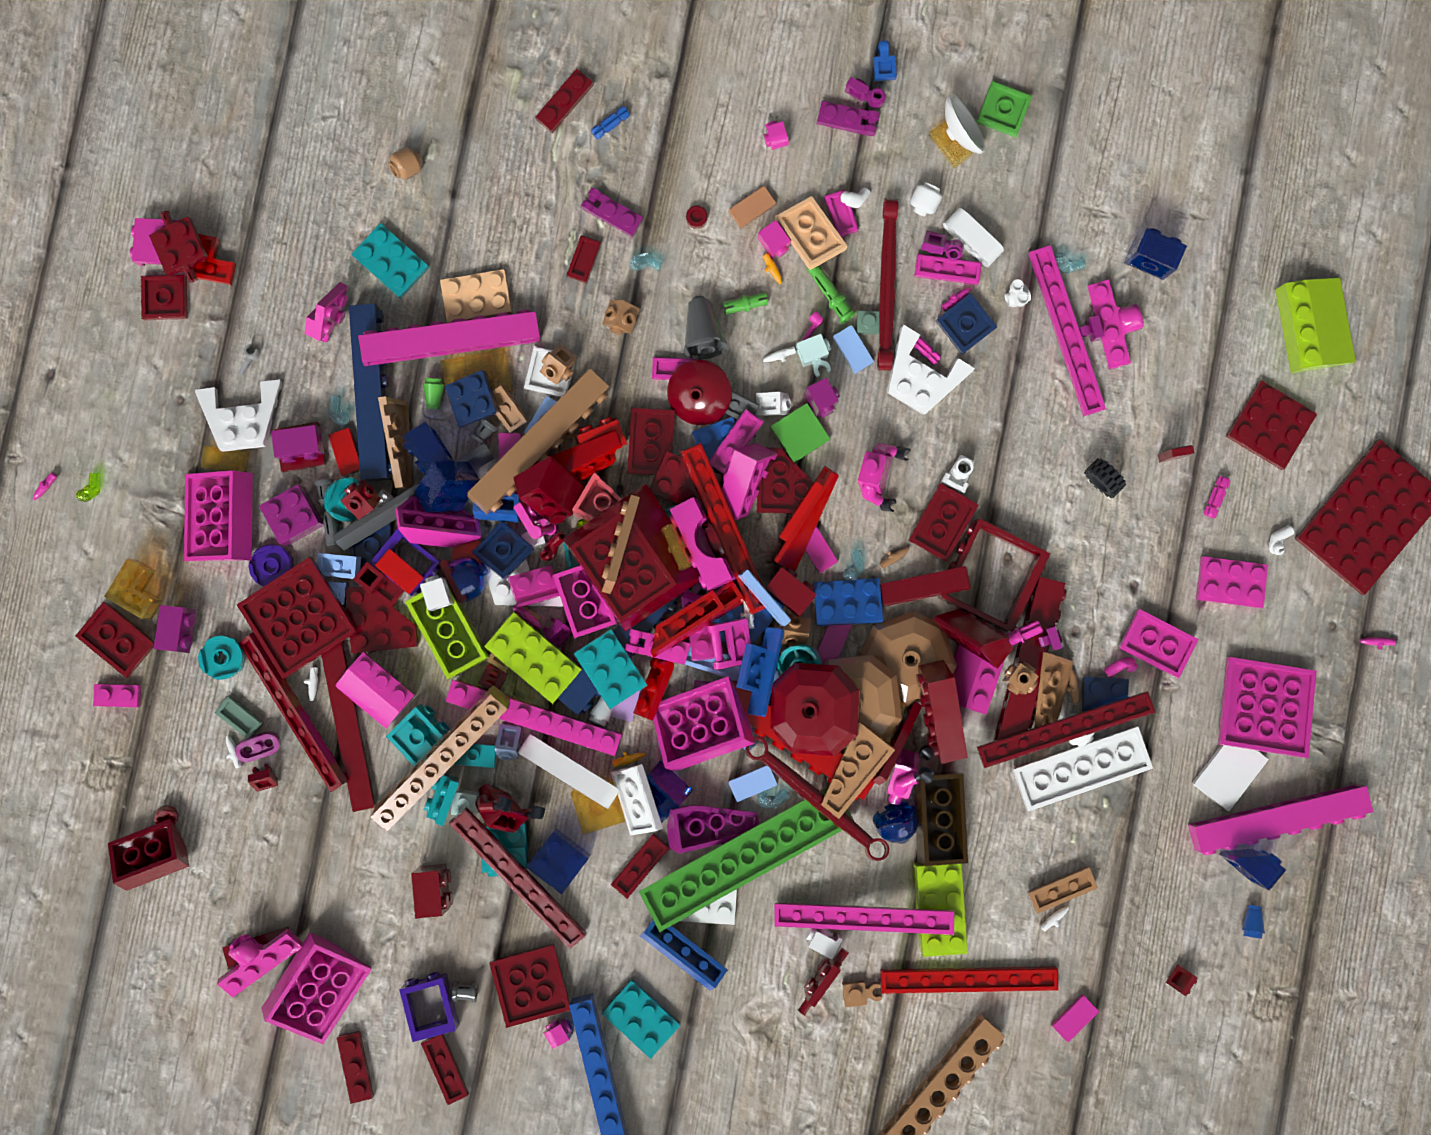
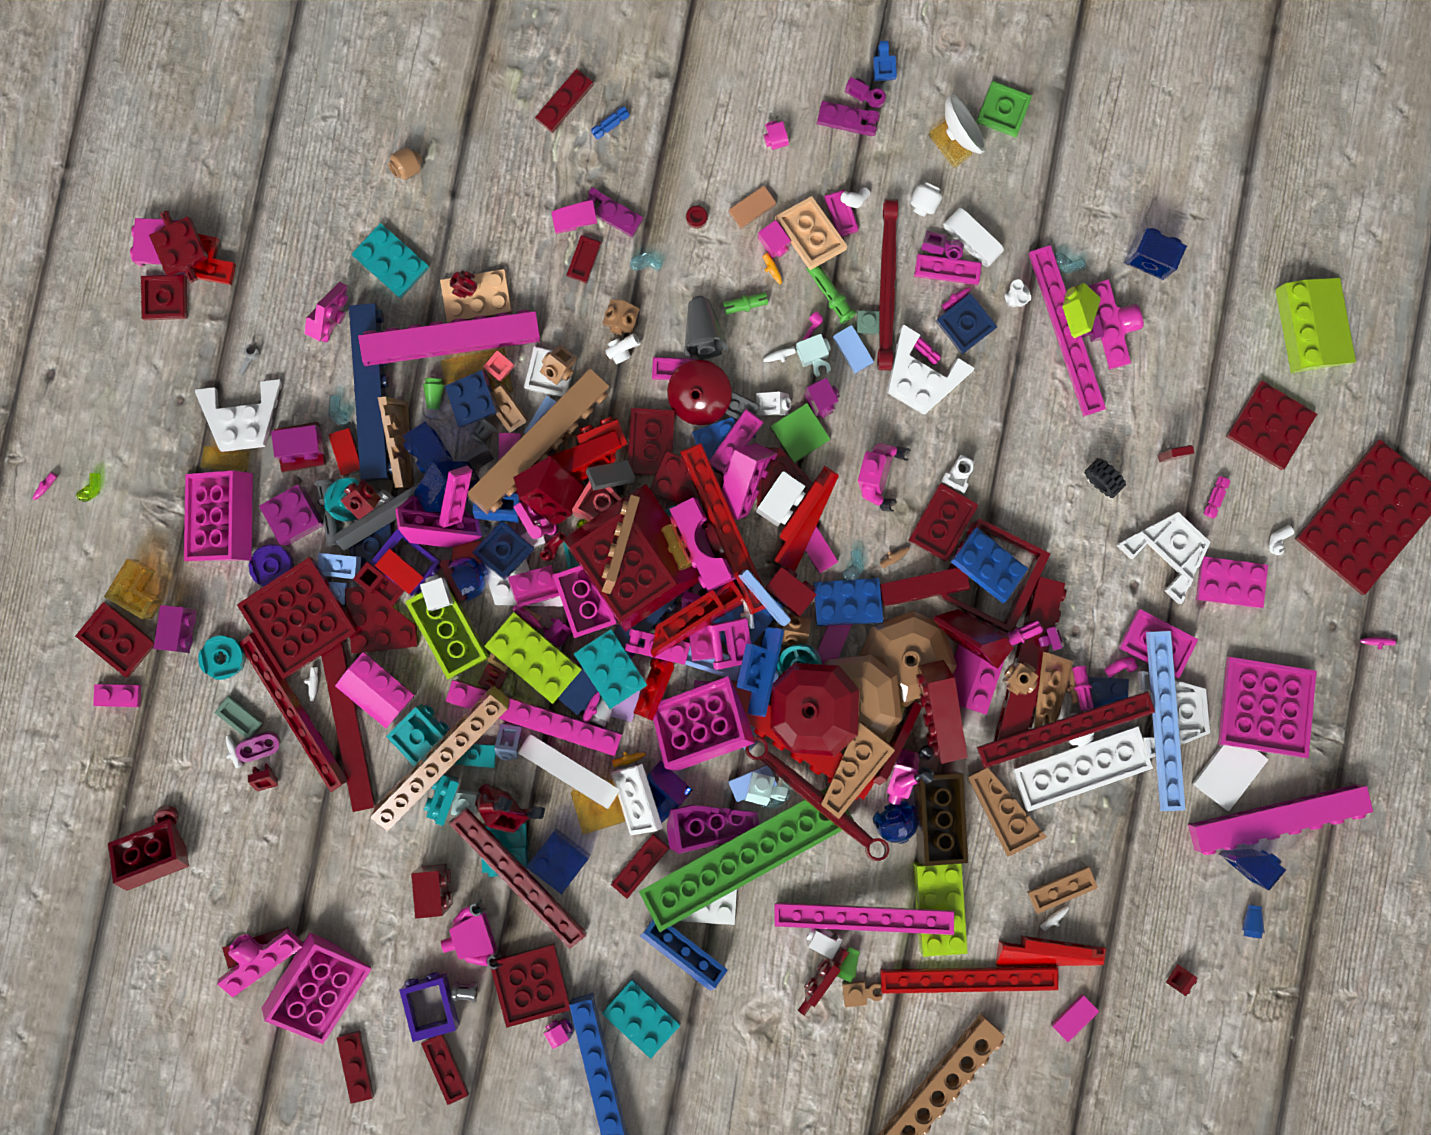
none -> dark pink tile [439,466,472,528]
none -> dark pink torso [441,899,503,969]
none -> dark red gear [450,270,477,299]
none -> coral plate [483,351,515,382]
none -> dark pink slope [551,200,597,234]
none -> dark pink helmet [581,691,600,723]
none -> dark grey tile [586,460,635,490]
none -> white plate [605,334,641,365]
none -> light aqua brick [745,772,788,806]
none -> white brick [756,471,806,527]
none -> bright green cone [837,947,860,982]
none -> blue plate [951,527,1028,603]
none -> medium nougat wing [967,767,1047,857]
none -> red wedge [996,935,1106,967]
none -> lime slope [1062,283,1101,338]
none -> dark pink axle [1072,666,1094,711]
none -> white wing [1116,512,1210,604]
none -> white wing [1138,671,1210,758]
none -> light blue plate [1146,631,1185,811]

